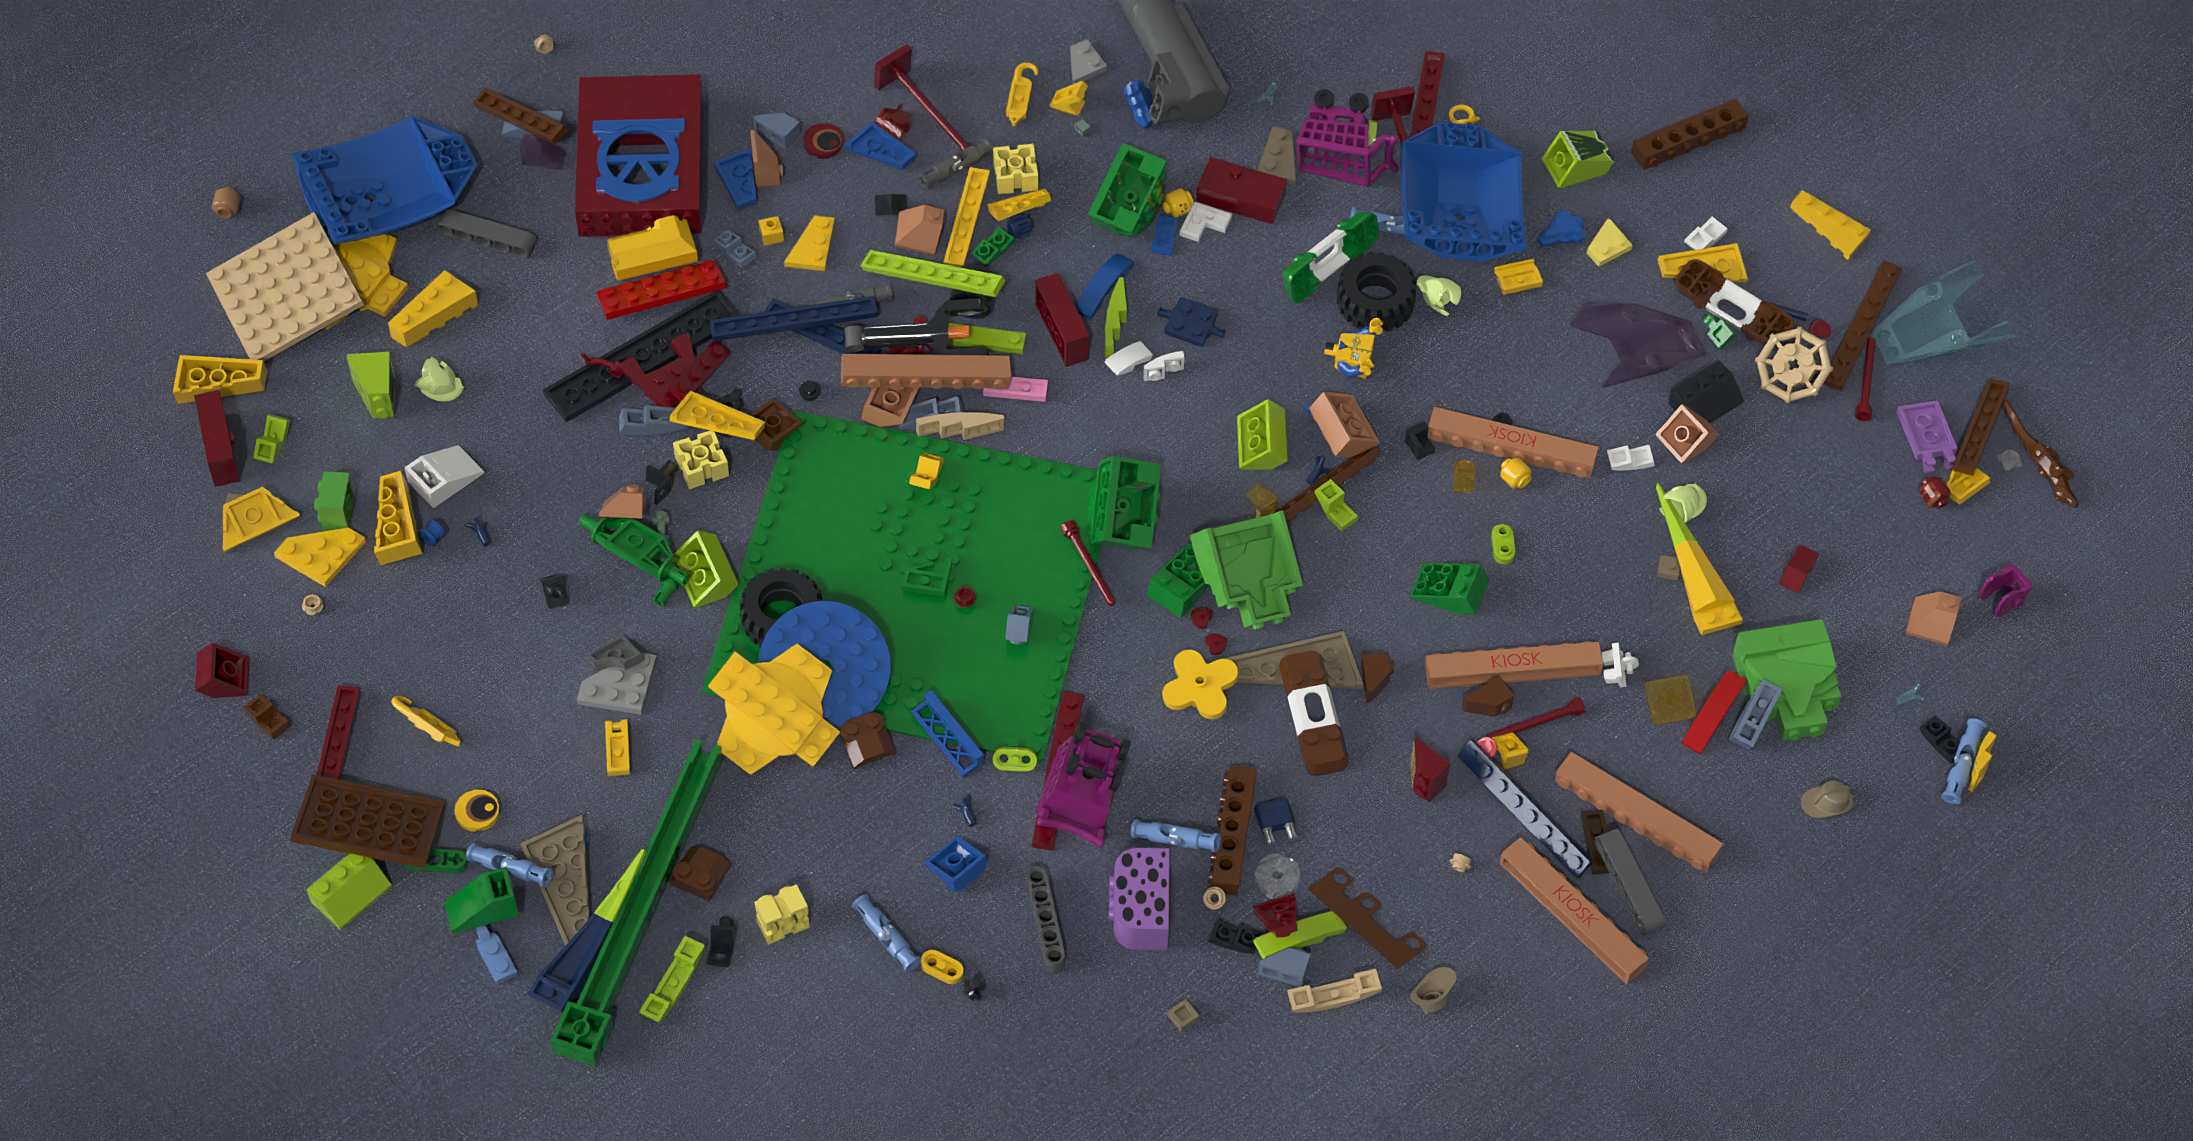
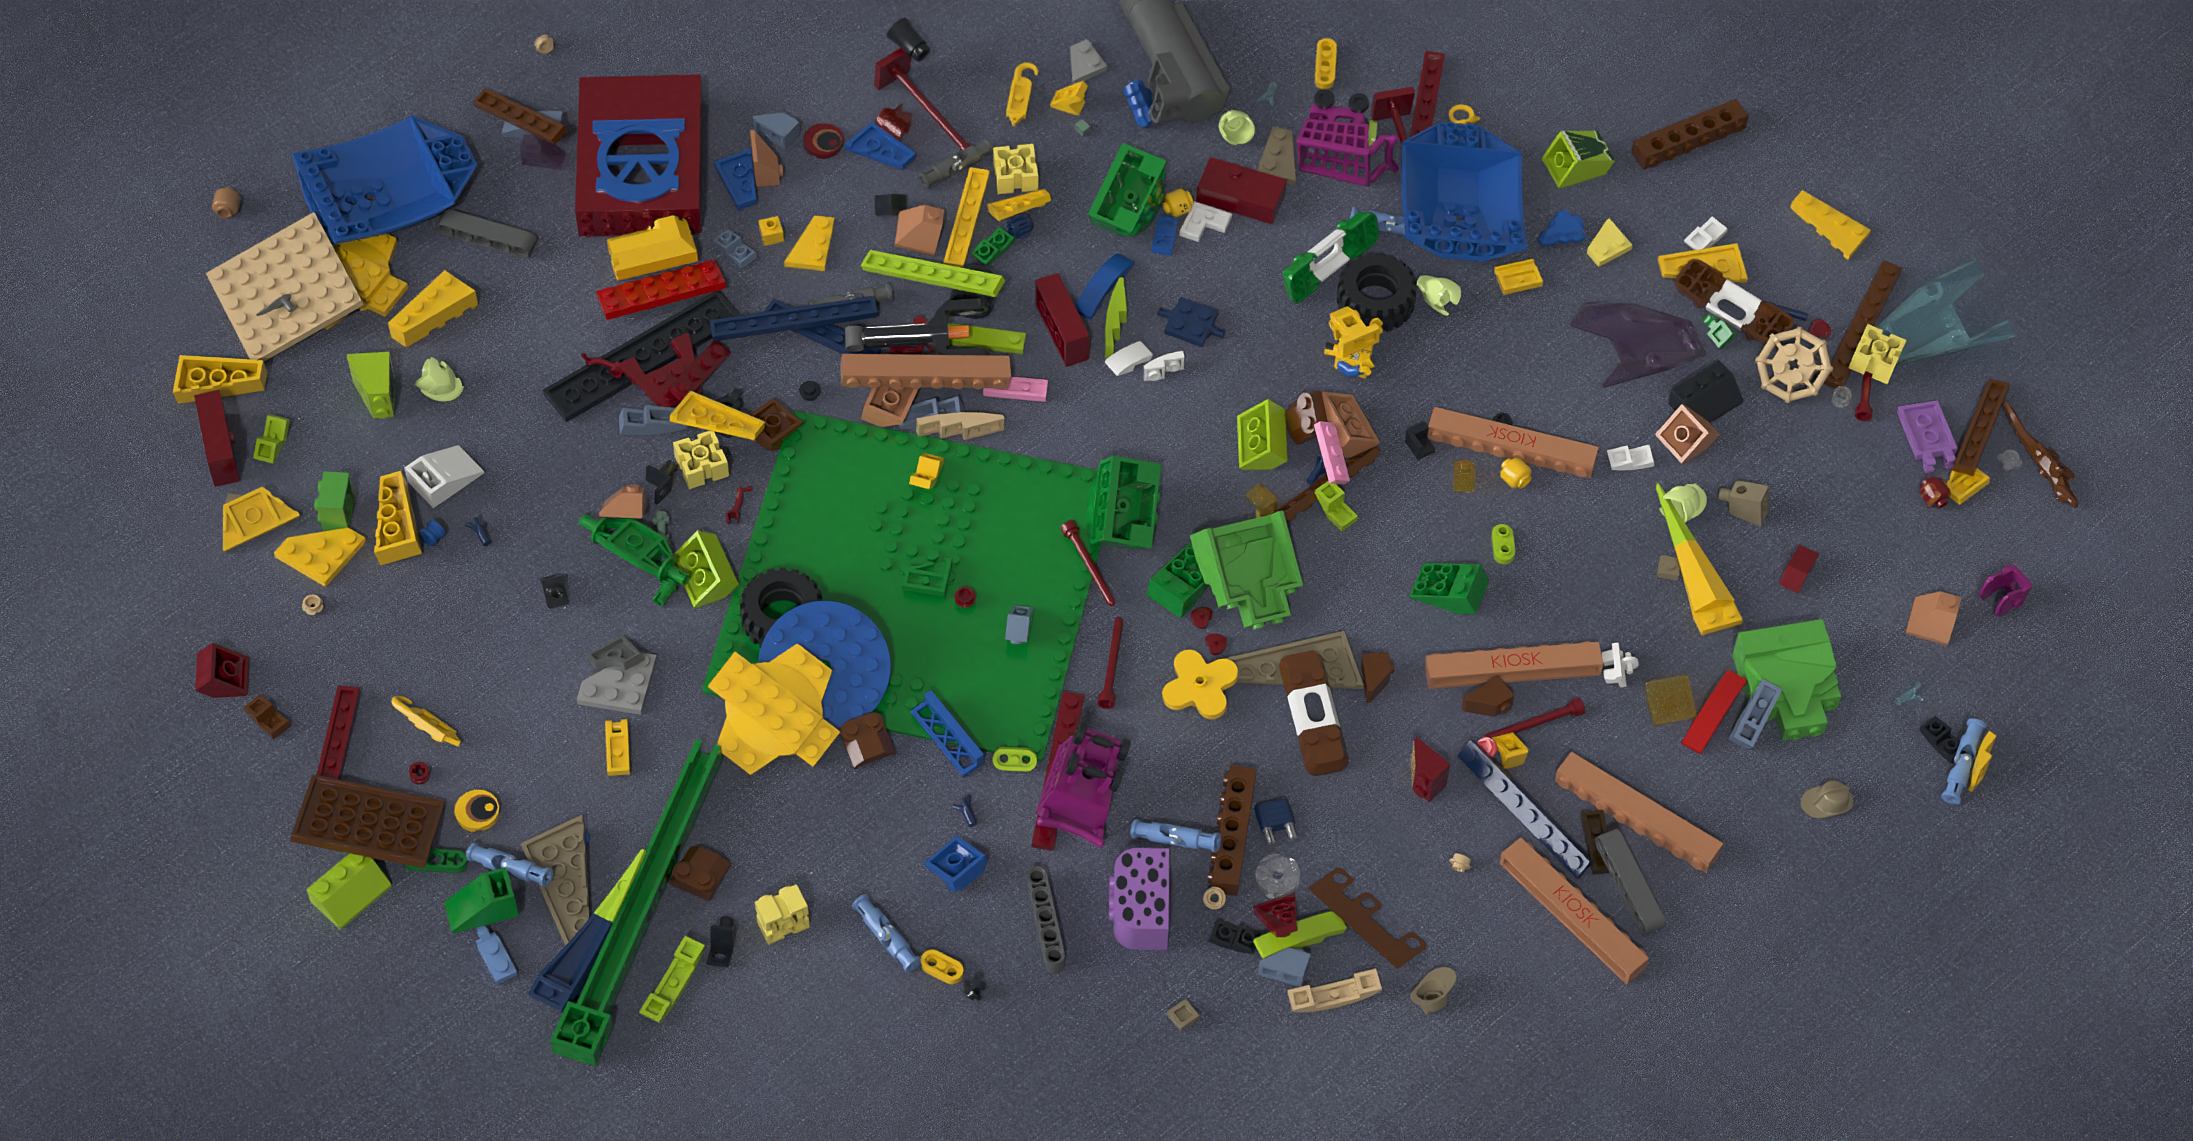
none -> dark grey bar [256,294,296,316]
none -> dark red bush [409,762,430,785]
none -> dark red piece [726,486,752,525]
none -> black plant [886,17,931,62]
none -> dark red piece [1097,617,1123,709]
none -> yellowish green helmet [1219,110,1255,145]
none -> reddish brown slope [1285,391,1328,445]
none -> bright pink plate [1314,421,1350,484]
none -> yellow plate [1315,38,1337,89]
none -> yellow tile [1329,306,1380,357]
none -> dark tan torso [1718,480,1769,527]
none -> clear bush [1831,386,1852,408]
none -> light yellow brick [1849,324,1906,384]

